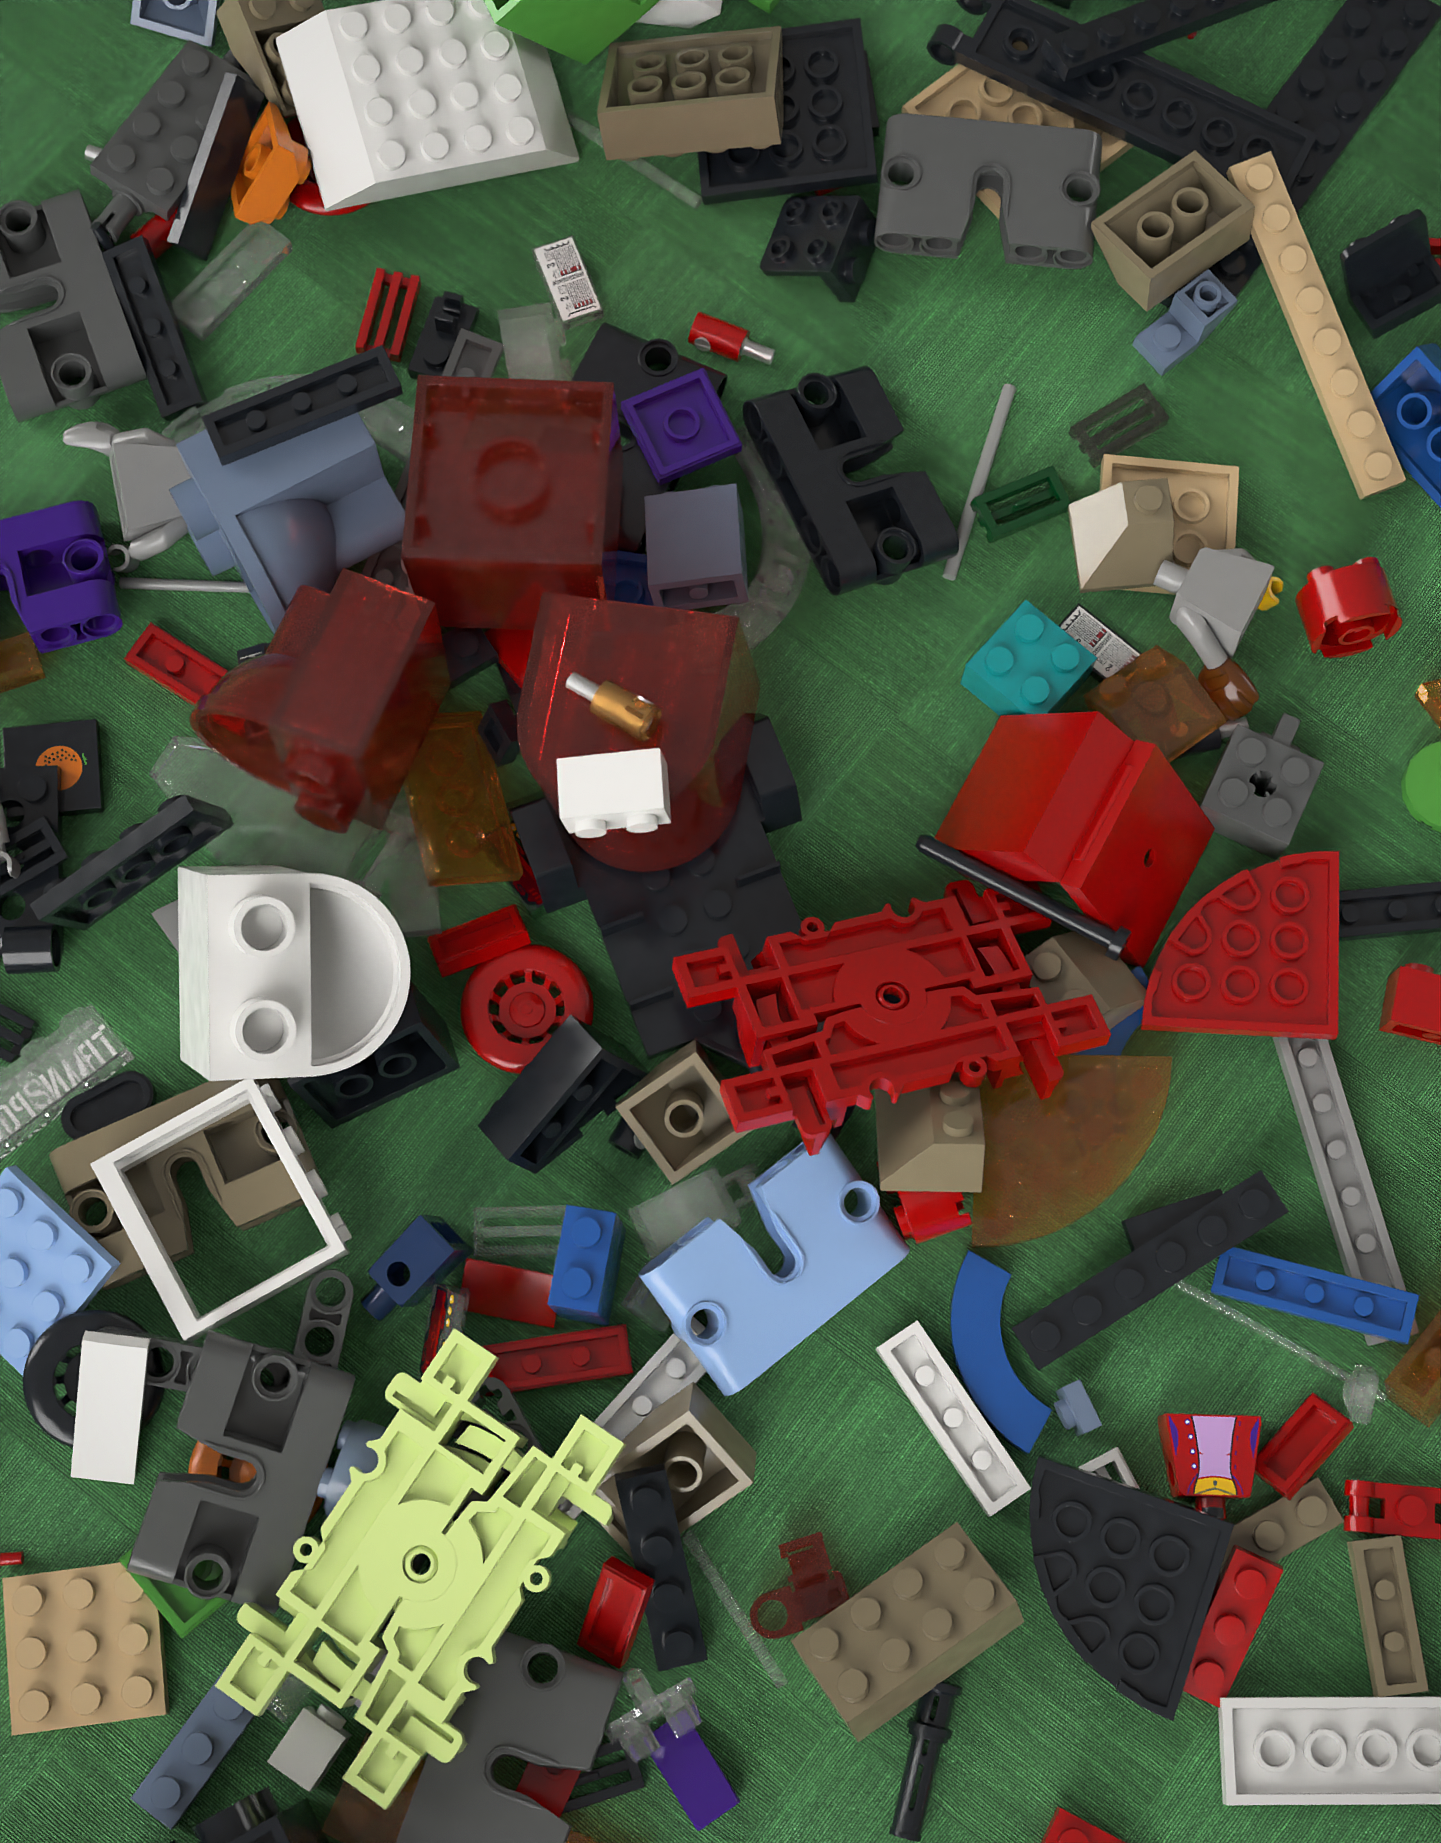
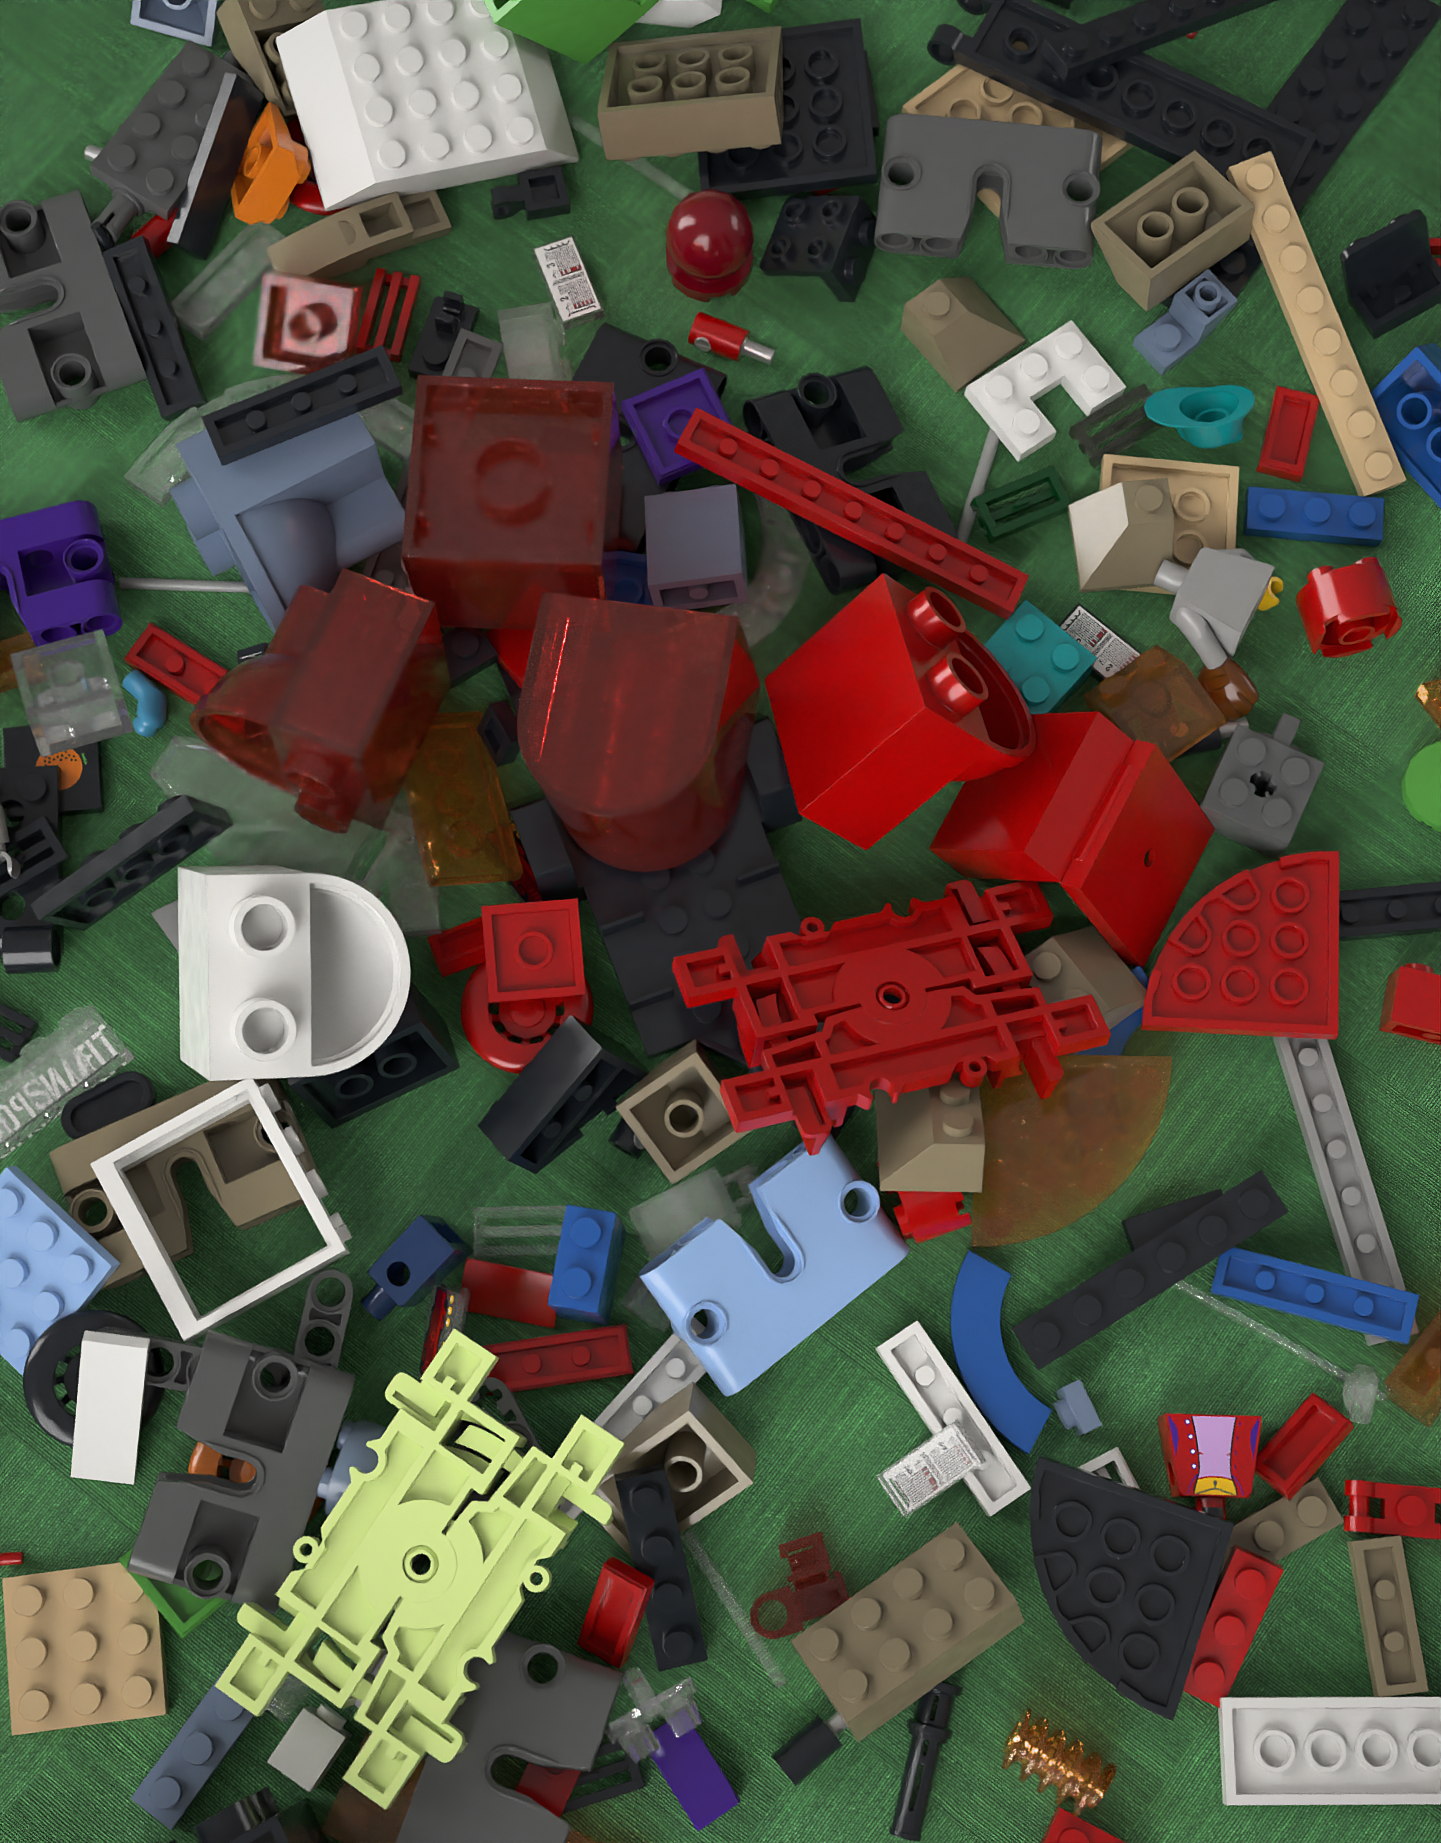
light grey torso [63,421,190,573] -> none
white brick [557,748,671,838] -> none
clear orange piece [566,672,663,742] -> none
black bar [915,835,1132,961] -> none
none -> clear brick [10,629,134,757]
none -> dark azure arm [122,669,168,737]
none -> clear red brick [253,270,363,375]
none -> dark tan slope [266,190,452,292]
none -> red plate [481,898,586,1003]
none -> black plate [490,166,570,221]
none -> dark red tile [665,188,754,302]
none -> red plate [674,407,1029,620]
none -> red piece [764,573,1037,851]
none -> black piece [771,1712,847,1786]
none -> clear tile [876,1419,987,1518]
none -> dark tan slope [900,276,1026,393]
none -> white plate [964,320,1126,462]
none -> clear orange piece [1001,1707,1117,1817]
none -> teal piece [1144,385,1255,449]
none -> blue plate [1243,486,1384,547]
none -> red tile [1255,386,1320,483]

